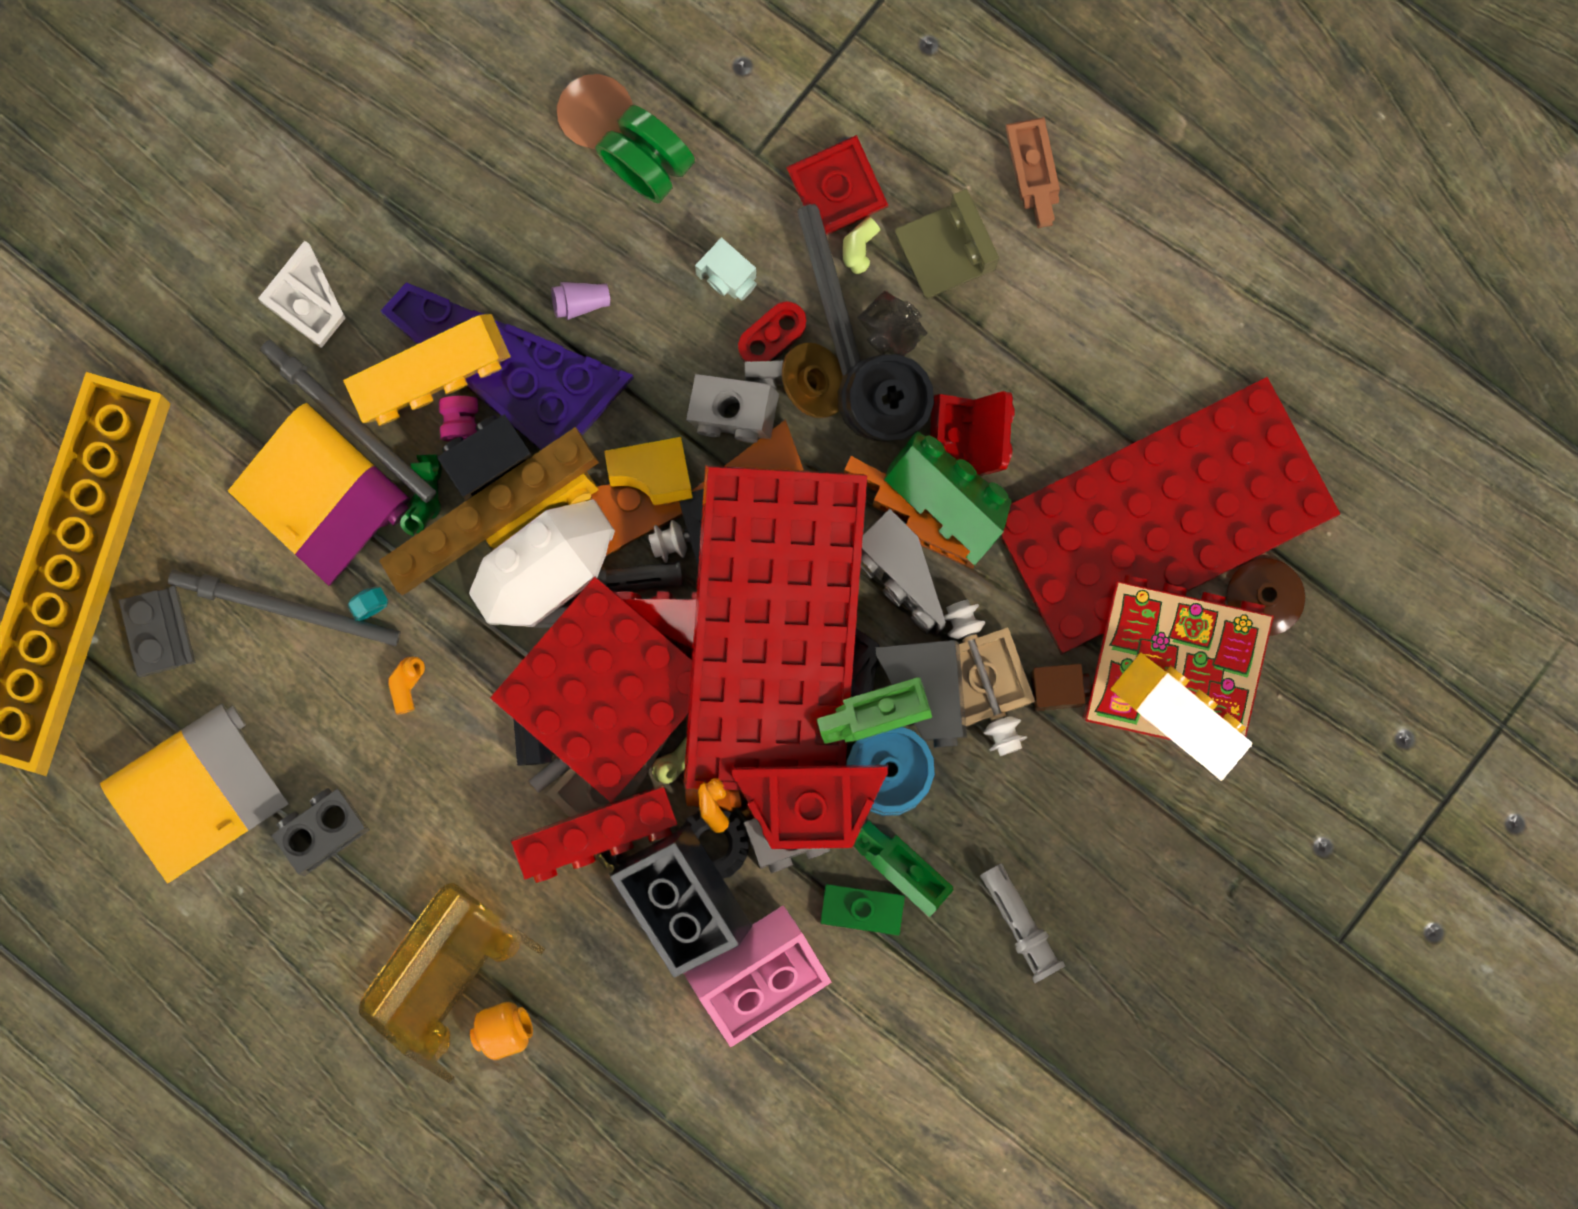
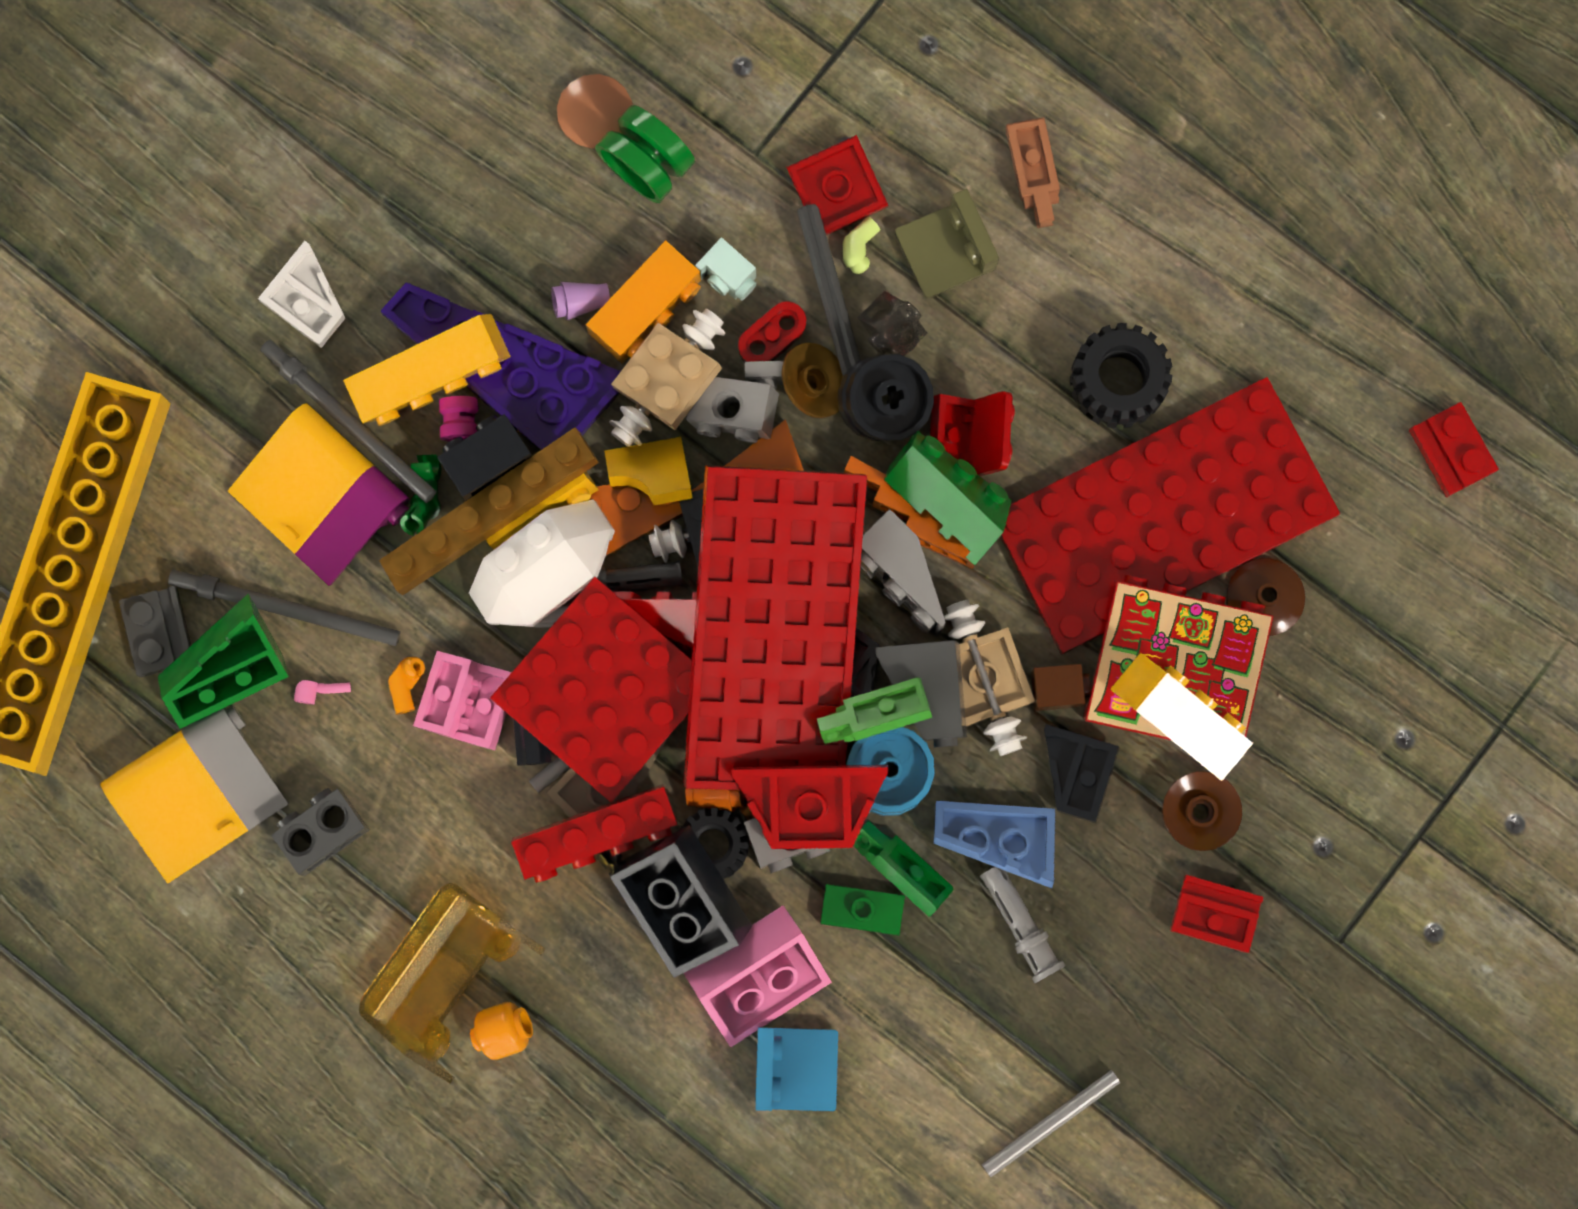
teal tile [348,587,388,621] -> none
yellowish green arm [651,737,687,784] -> none
light orange arm [698,778,729,833] -> none
none -> green wedge [158,593,289,729]
none -> bright pink hand [294,680,351,705]
none -> bright pink slope [413,651,512,751]
none -> light orange brick [586,240,701,364]
none -> tan plate [609,309,725,447]
none -> dark azure bracket [755,1028,838,1111]
none -> medium blue wing [933,801,1055,888]
none -> light grey bar [981,1070,1120,1178]
none -> black wing [1044,724,1120,824]
none -> black tyre [1070,323,1173,429]
none -> reddish brown dish [1162,771,1242,851]
none -> red plate [1170,875,1264,953]
none -> red plate [1409,402,1499,498]

